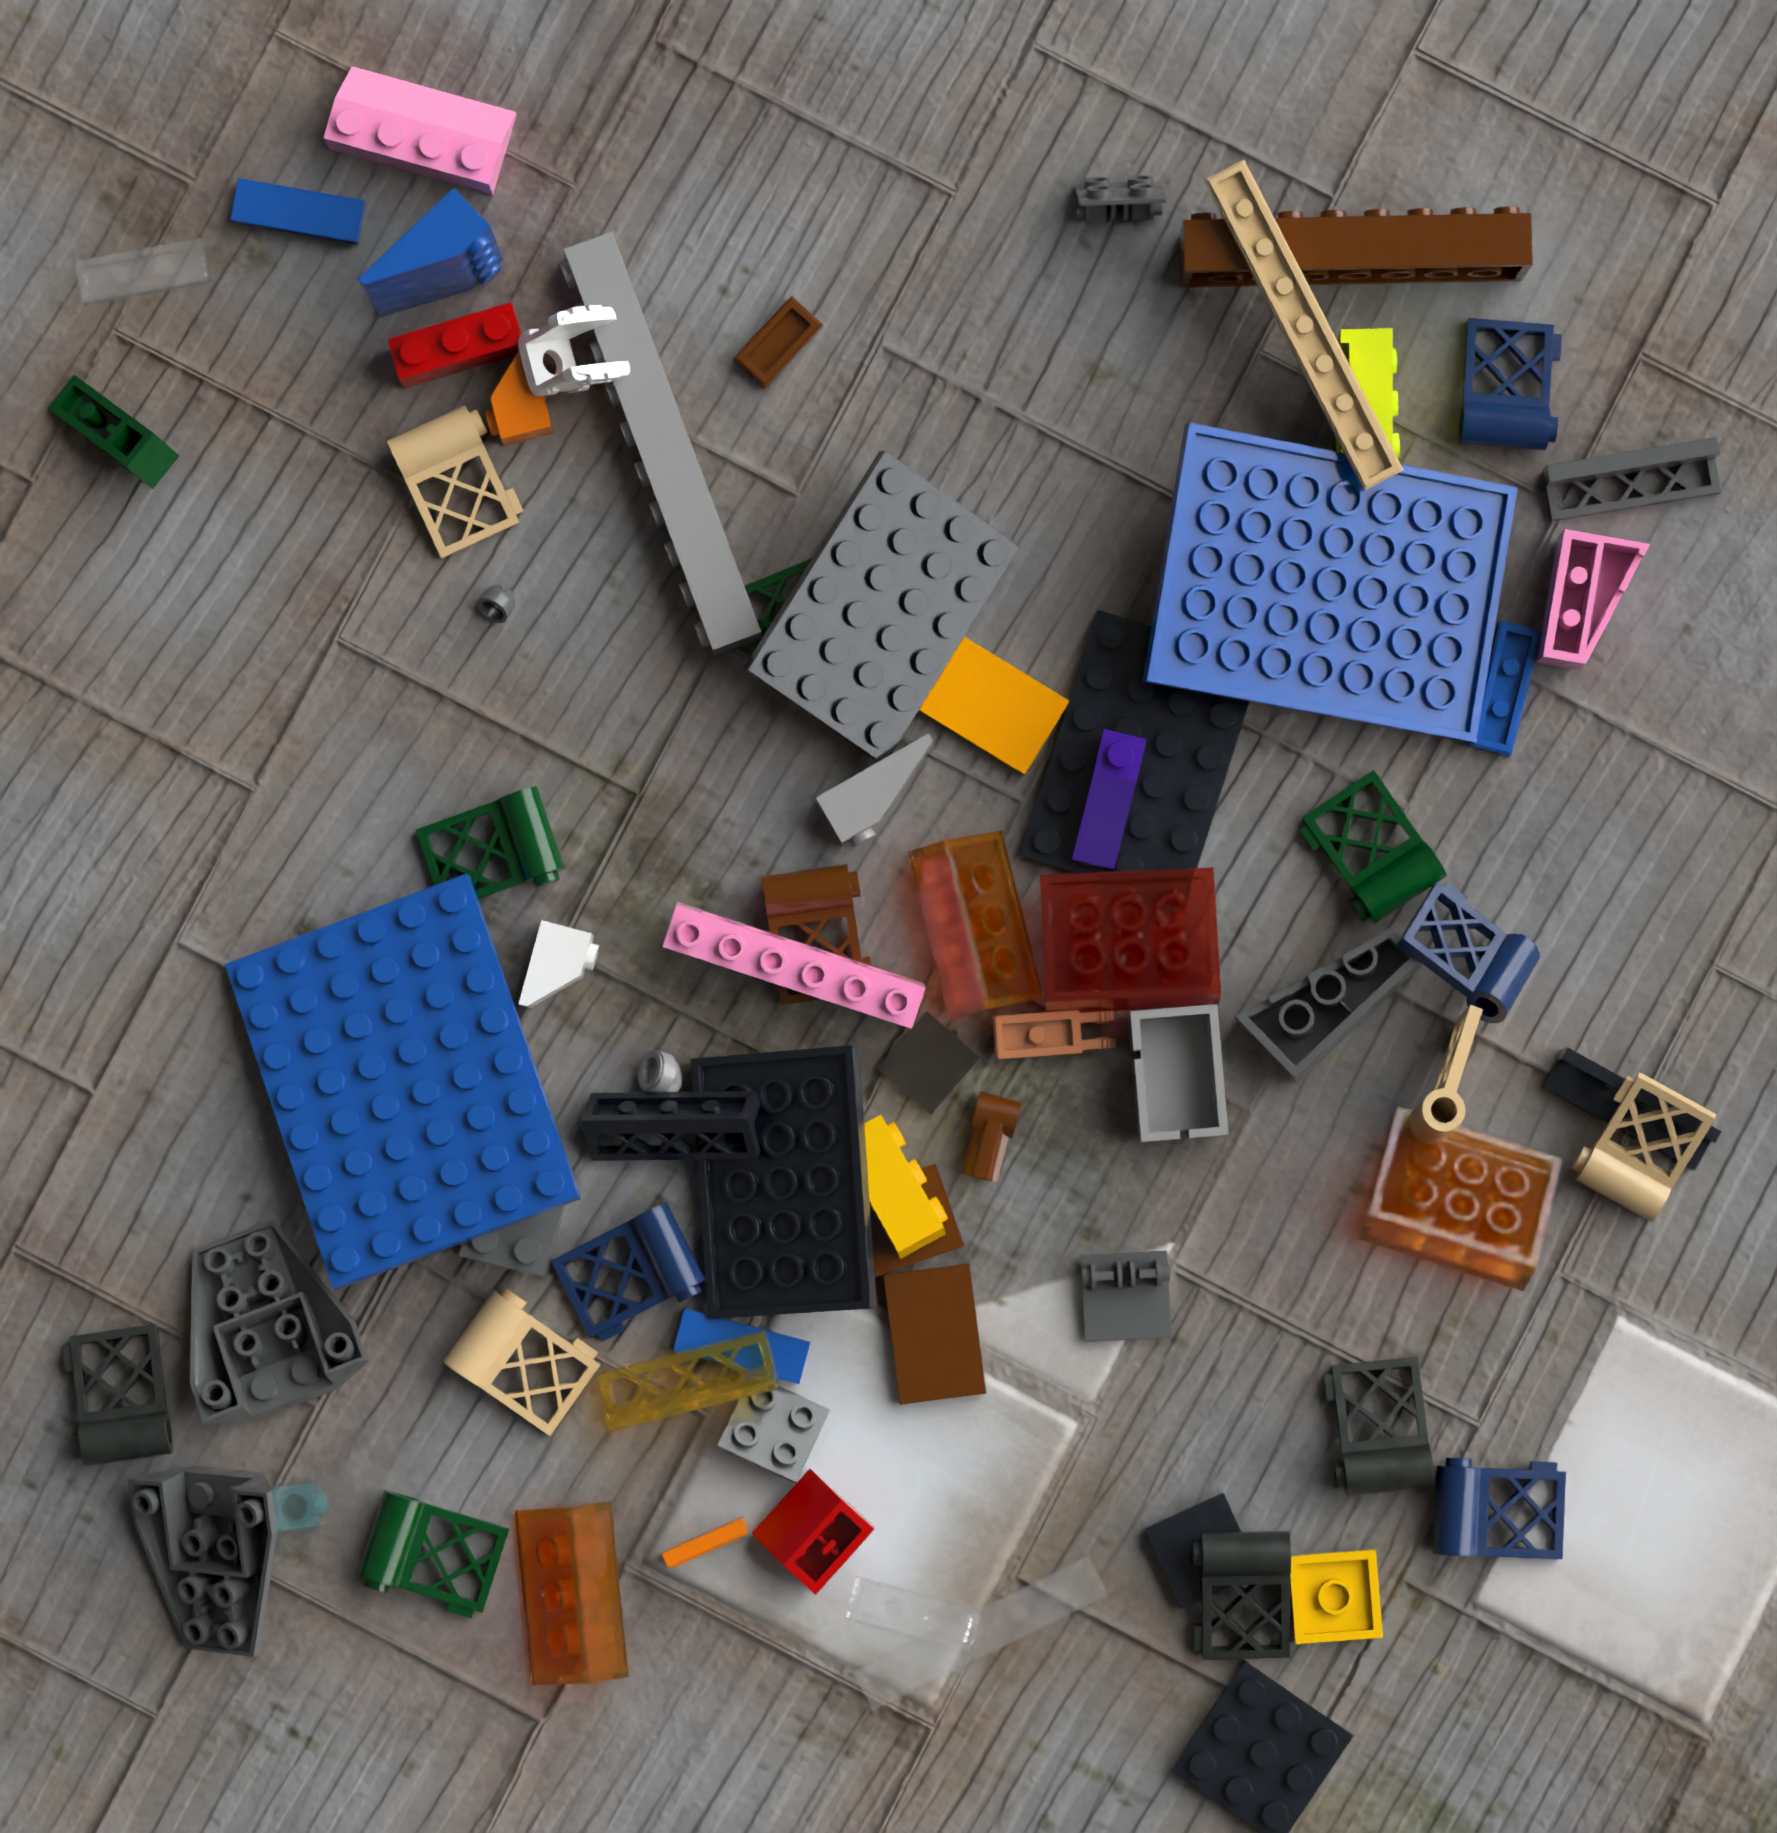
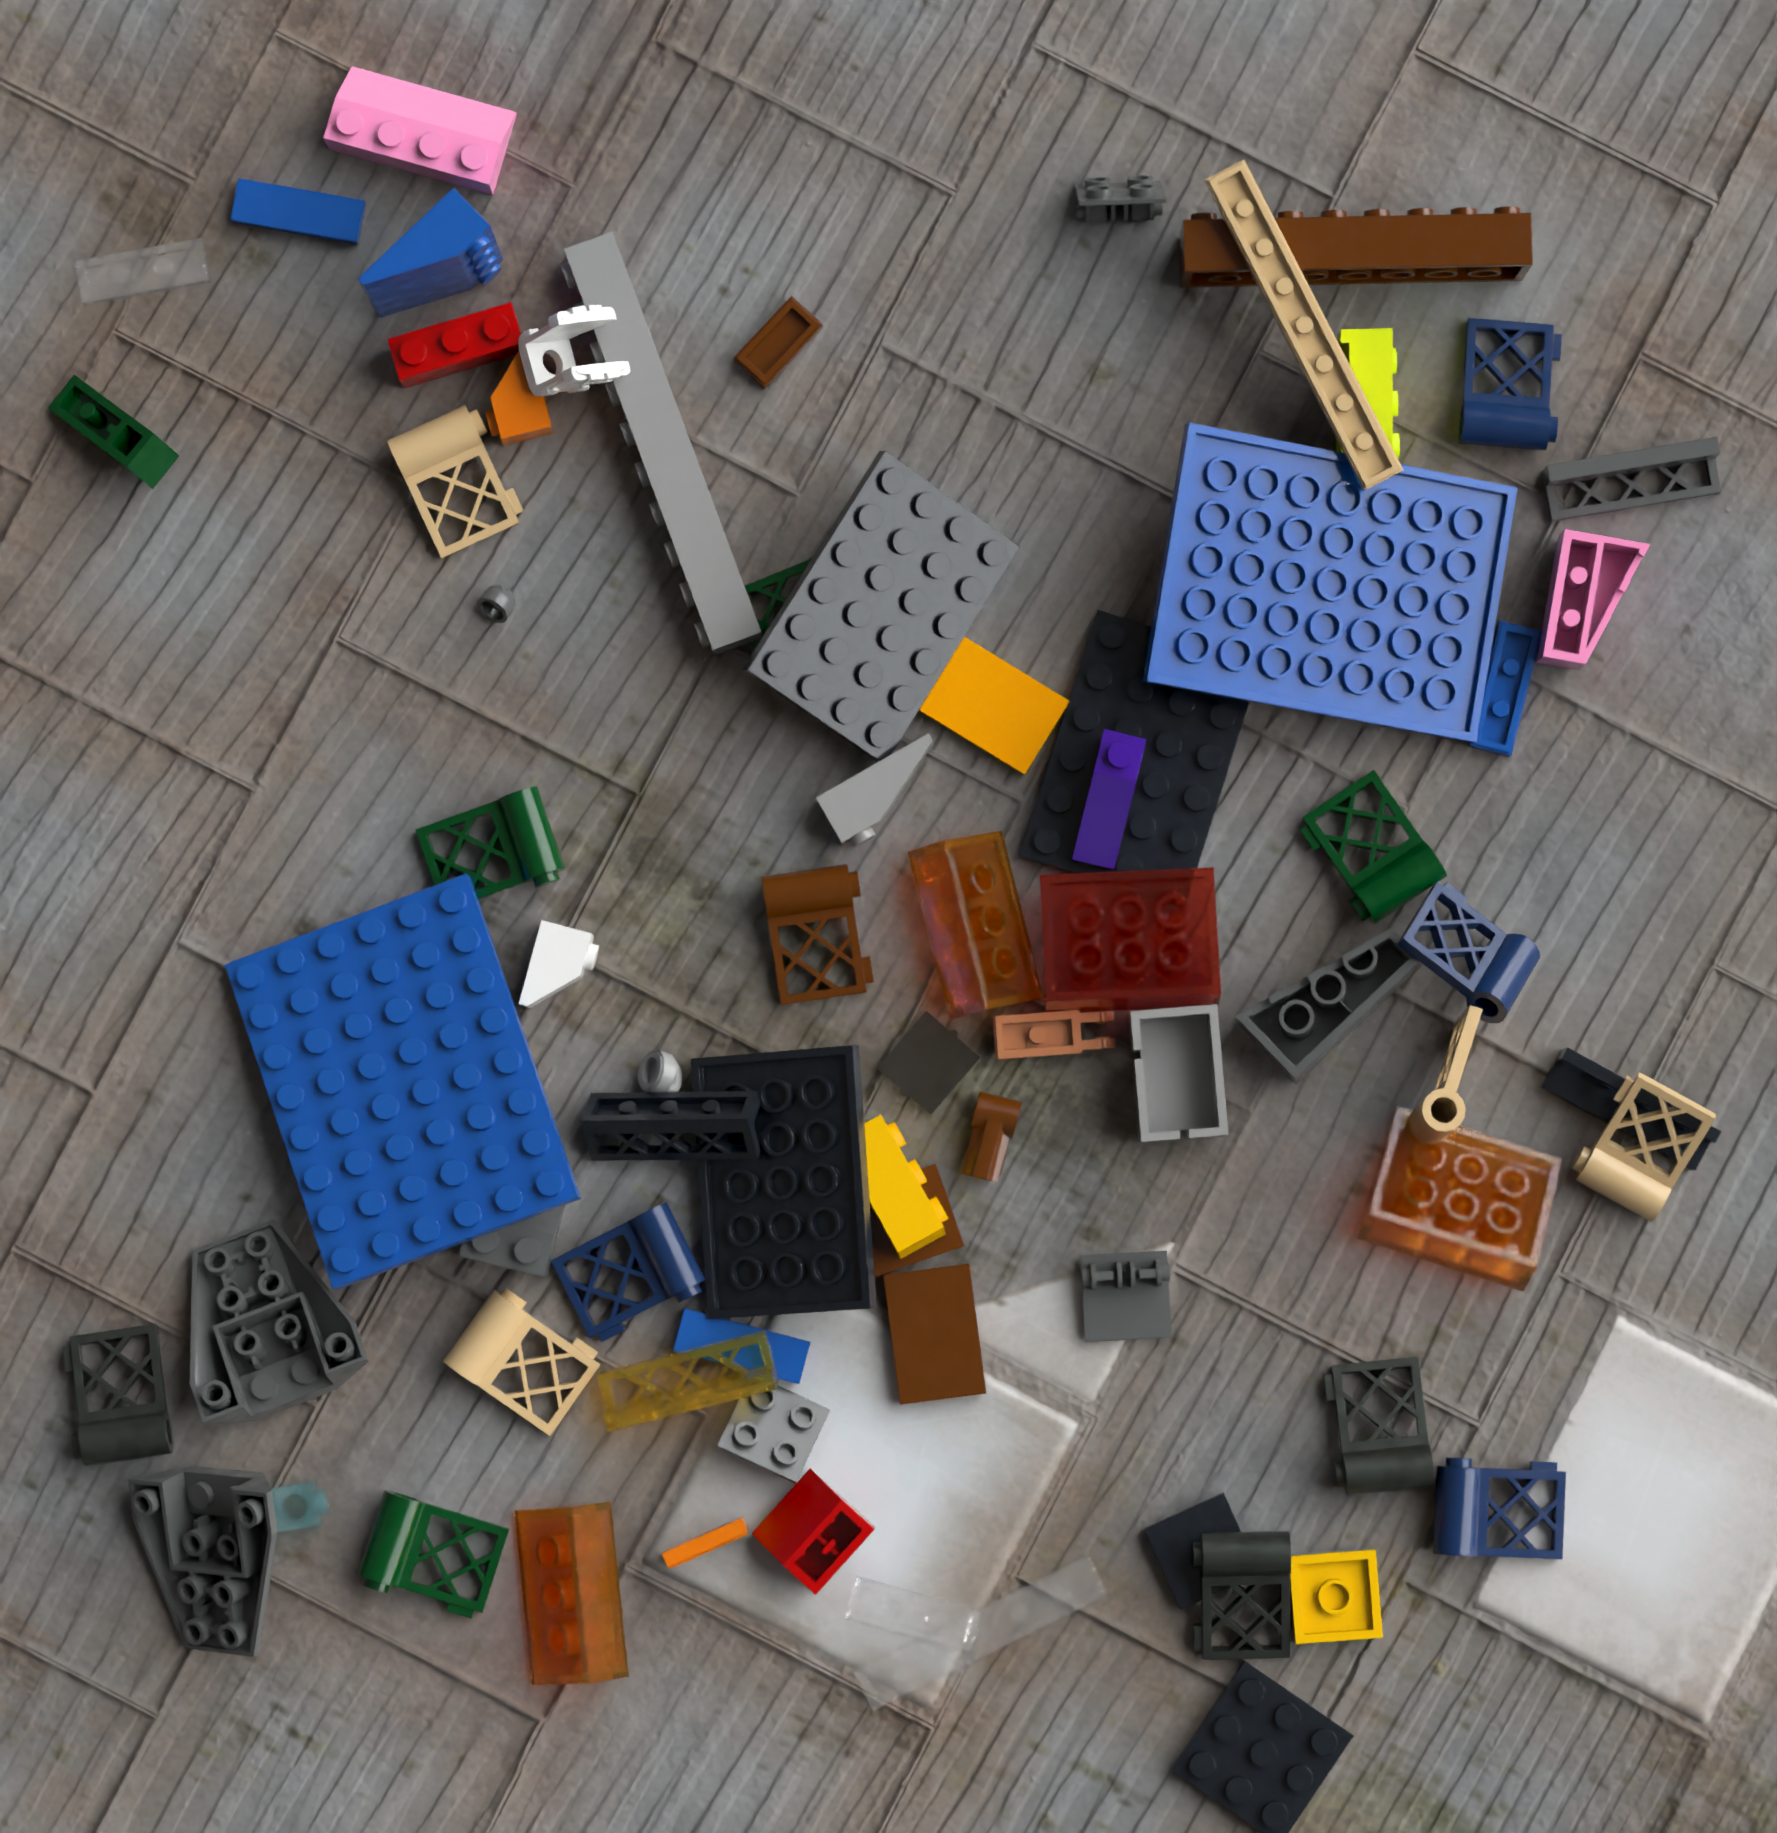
bright pink brick [663,902,926,1029] -> none

